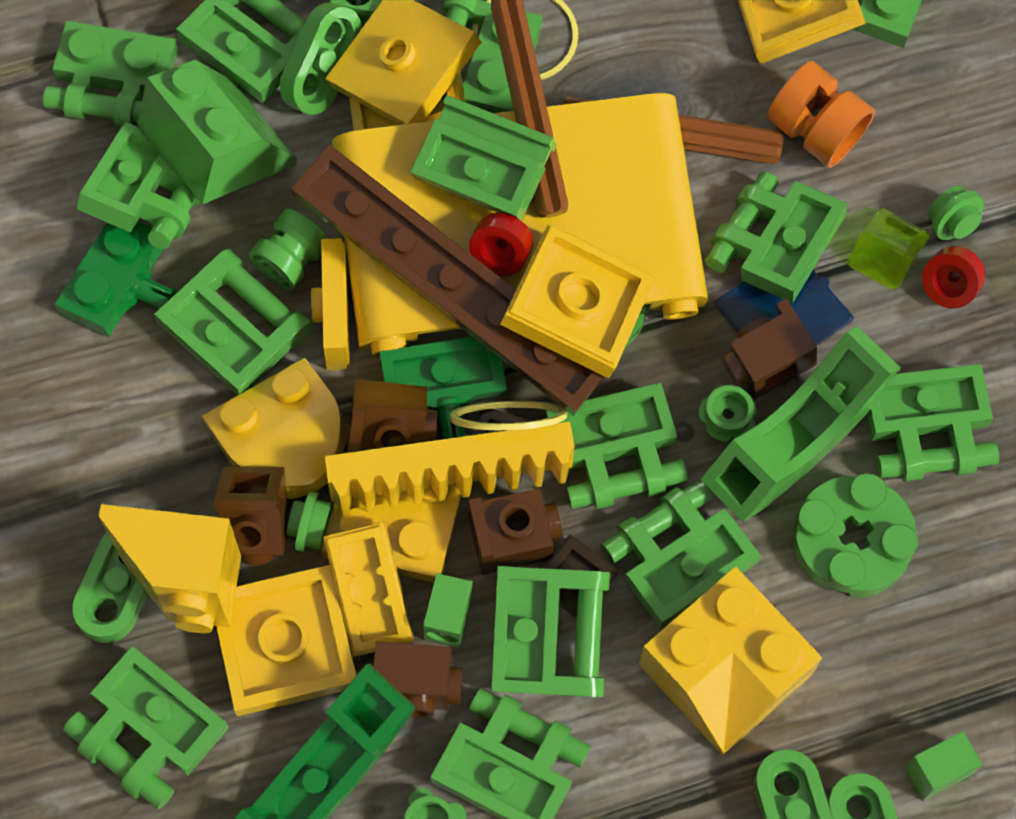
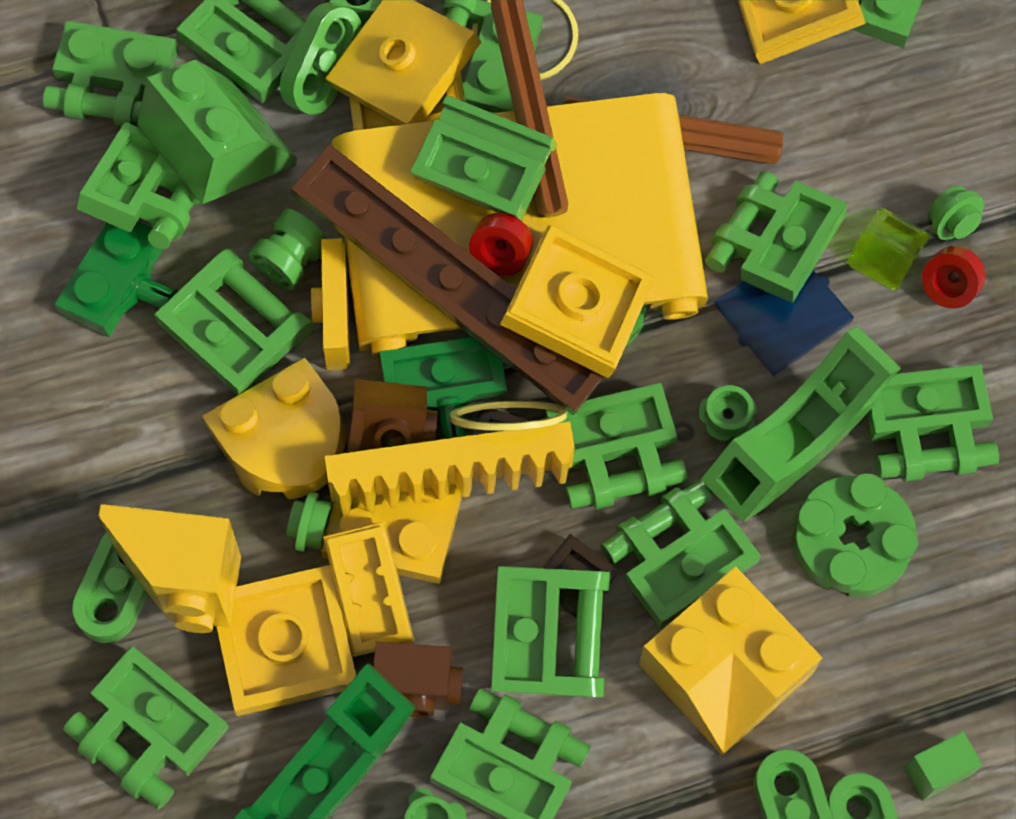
reddish brown brick [214,466,289,565] -> none
bright green piece [423,573,473,648] -> none
reddish brown brick [468,489,562,575] -> none
reddish brown brick [721,298,817,399] -> none
orange wheel [766,61,876,168] -> none

